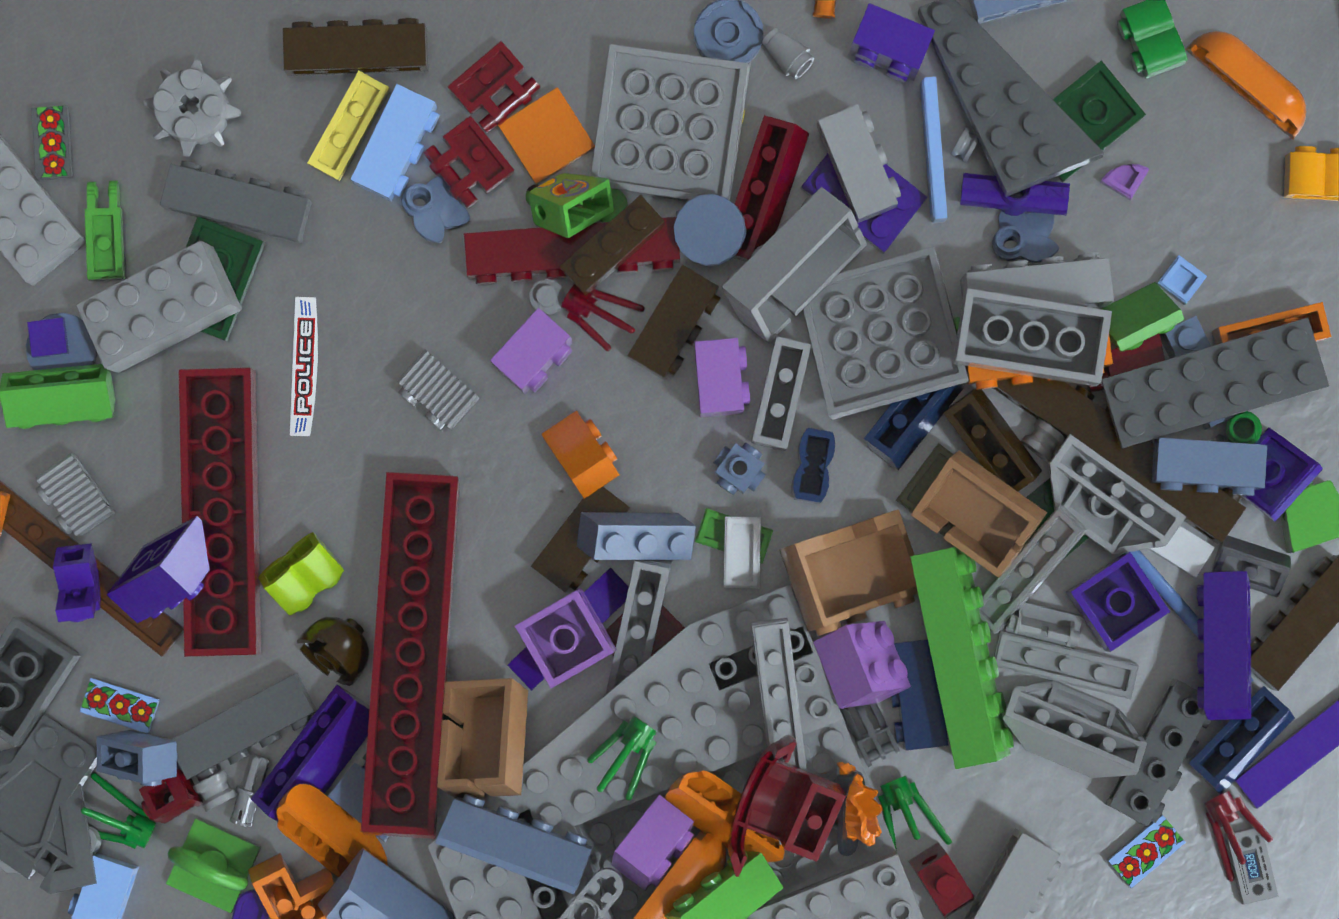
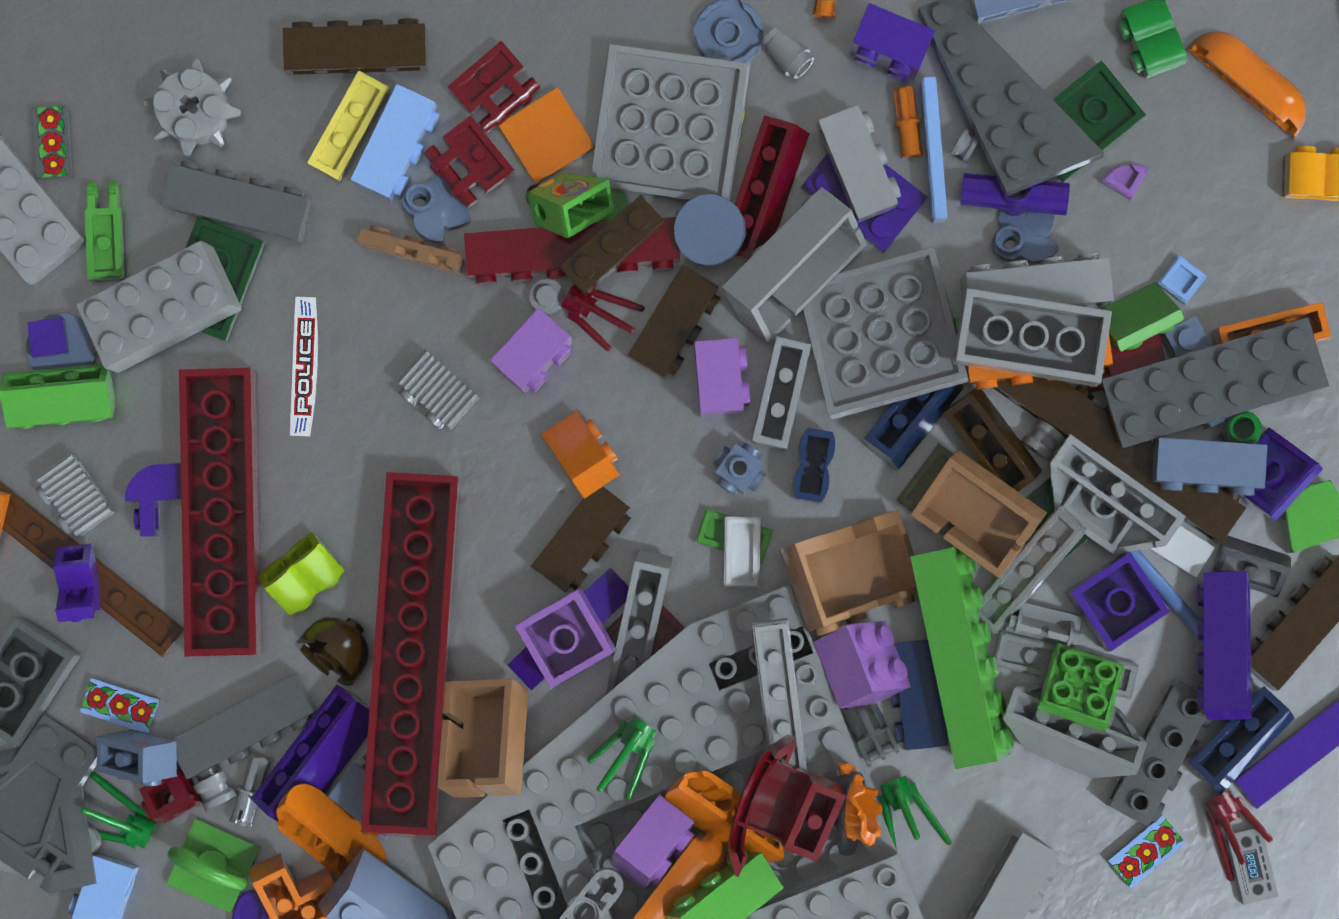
dark purple slope [106,516,209,623] -> none
sand blue slope [435,793,593,894] -> none
sand blue brick [576,512,696,560] -> none
dark red torso [908,842,975,919] -> none
none -> dark purple brick [125,463,181,537]
none -> medium nougat wing [357,225,465,275]
none -> orange axle [893,86,924,158]
none -> bright green tile [1037,642,1125,732]

